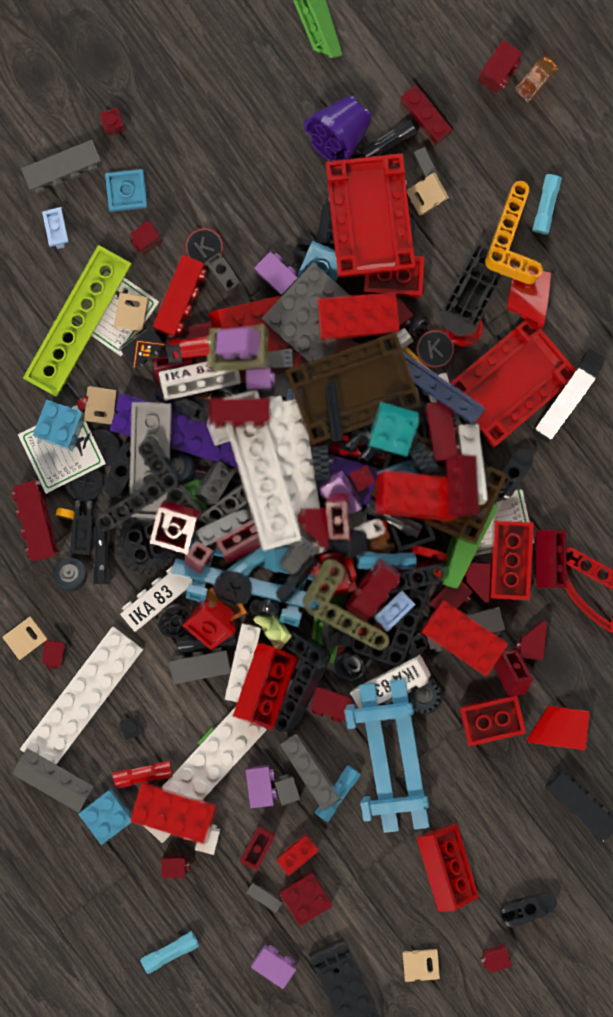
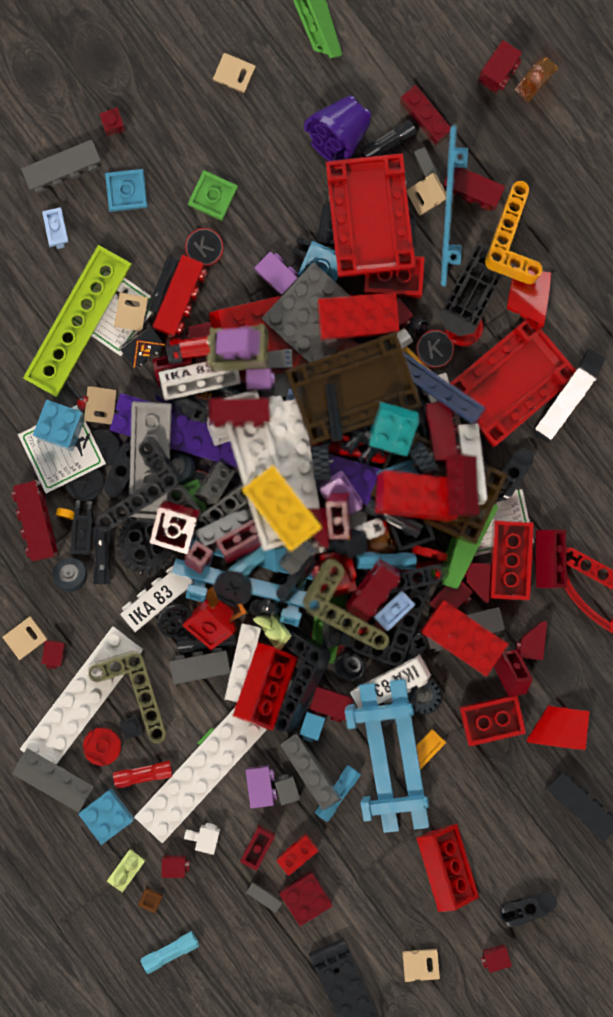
dark red brick [130,220,162,255] -> none
red brick [130,783,219,844] -> none
dark grey leg [205,252,240,292] -> none
medium lavender brick [251,944,296,989] -> none
dark red brick [349,465,376,492] -> none
medium azure axle [532,174,562,235] -> none
none -> red tile [83,727,122,766]
none -> olive beam [88,650,166,743]
none -> yellowish green tile [107,849,145,892]
none -> reddish brown tile [138,887,163,914]
none -> black axle [146,256,180,315]
none -> bright green tile [188,170,238,221]
none -> tan piece [213,53,256,93]
none -> yellow plate [242,465,322,552]
none -> dark azure brick [300,711,325,742]
none -> light orange tile [416,729,446,770]
none -> dark azure fence [441,126,468,286]
none -> dark red brick [443,167,505,211]

